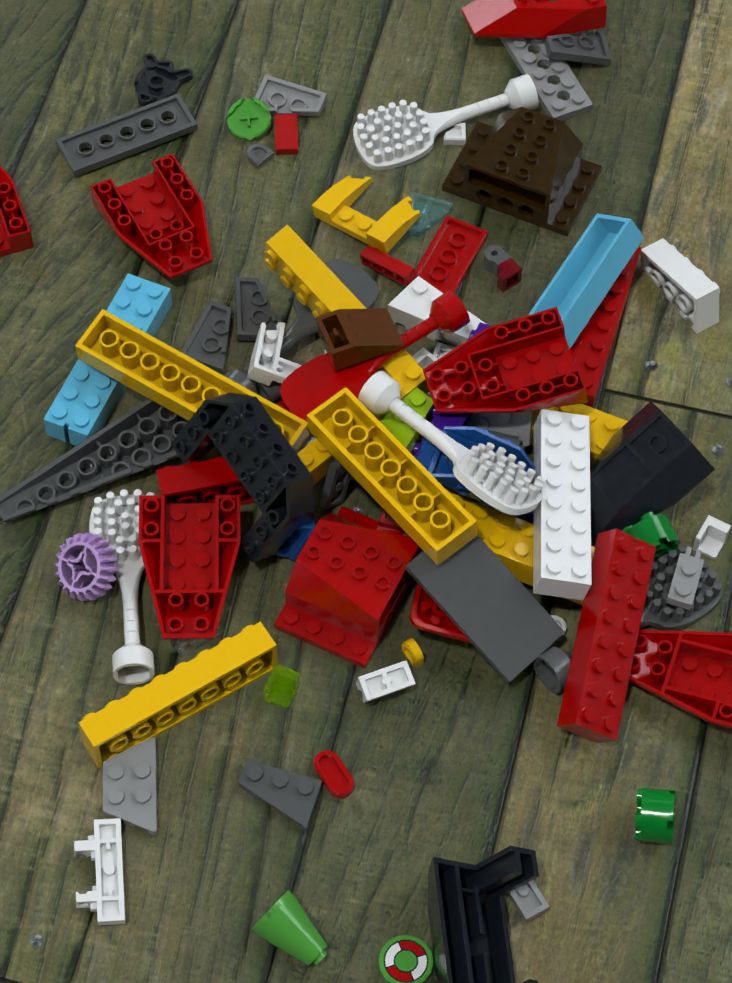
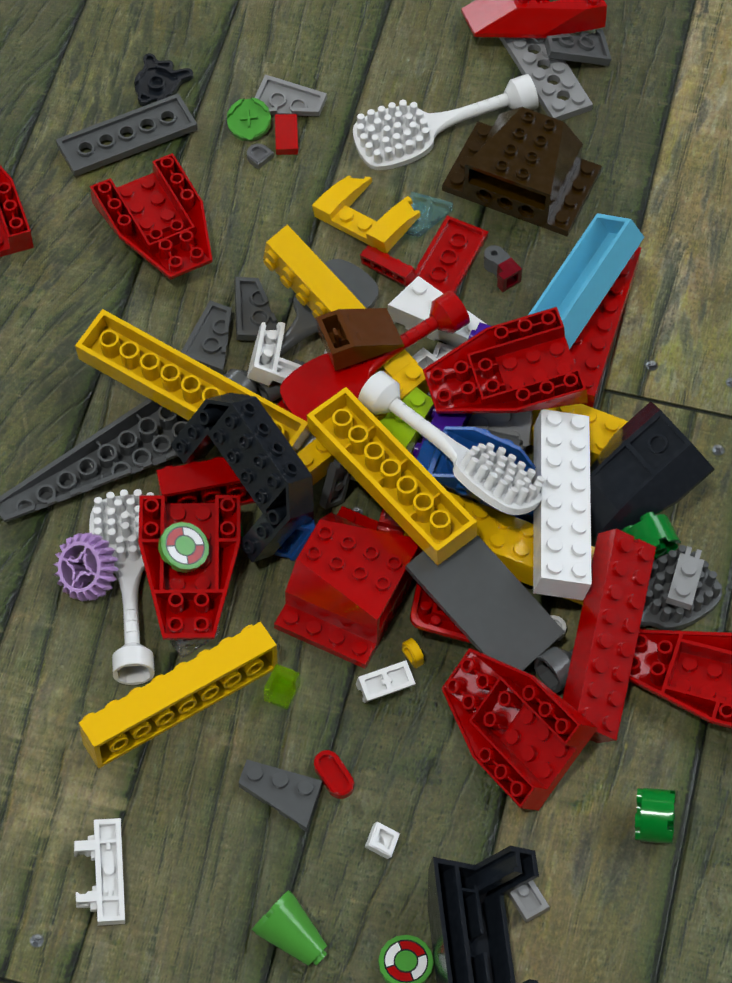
medium azure piece [43,273,172,446] -> none
light grey wing [103,737,157,836] -> none
white tile [443,123,466,145] -> none
white wedge [641,238,720,334] -> none
white panel [692,515,731,560] -> none
none -> tile [158,522,209,572]
none -> white tile [365,822,400,859]
none -> red wedge [441,648,598,811]

